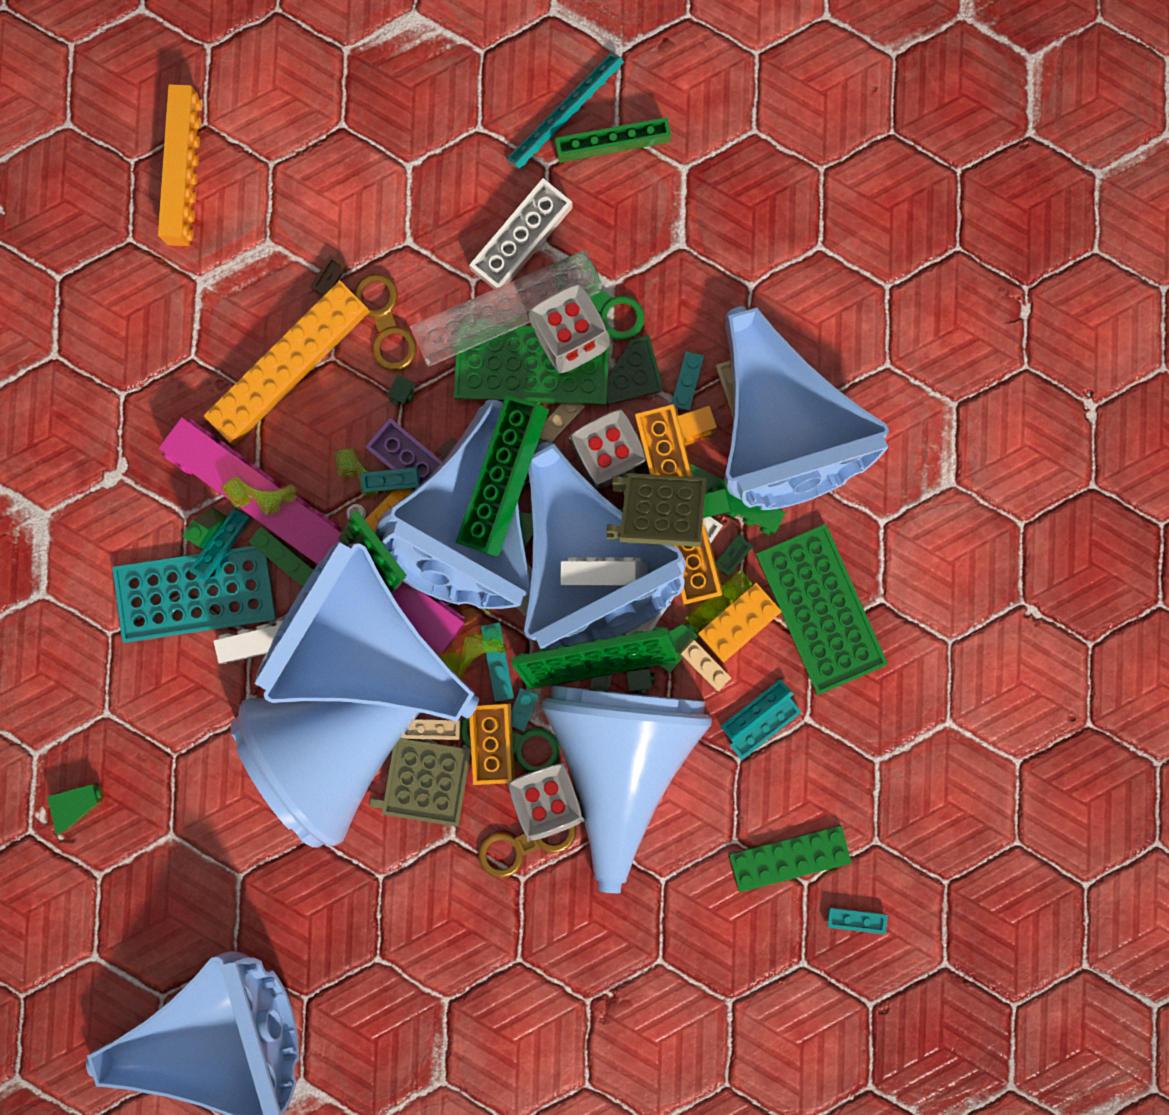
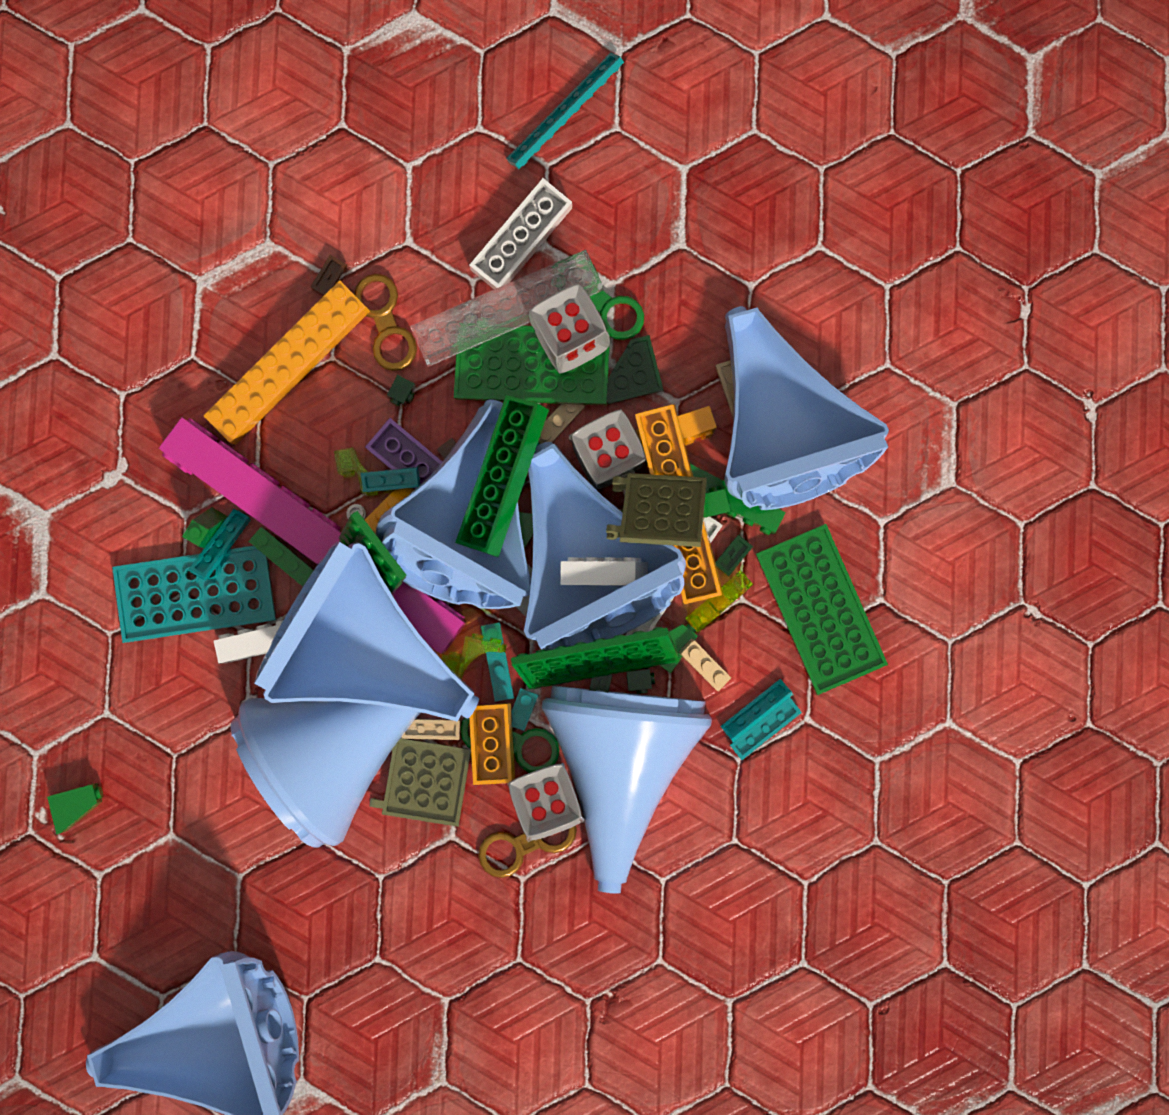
light orange brick [158,84,203,246] -> none
clear neon green arch [221,476,299,515] -> none
green brick [555,117,671,163] -> none
teal plate [671,351,704,412] -> none
light orange brick [697,583,782,663] -> none
green plate [729,825,852,893] -> none
teal plate [827,907,888,935] -> none

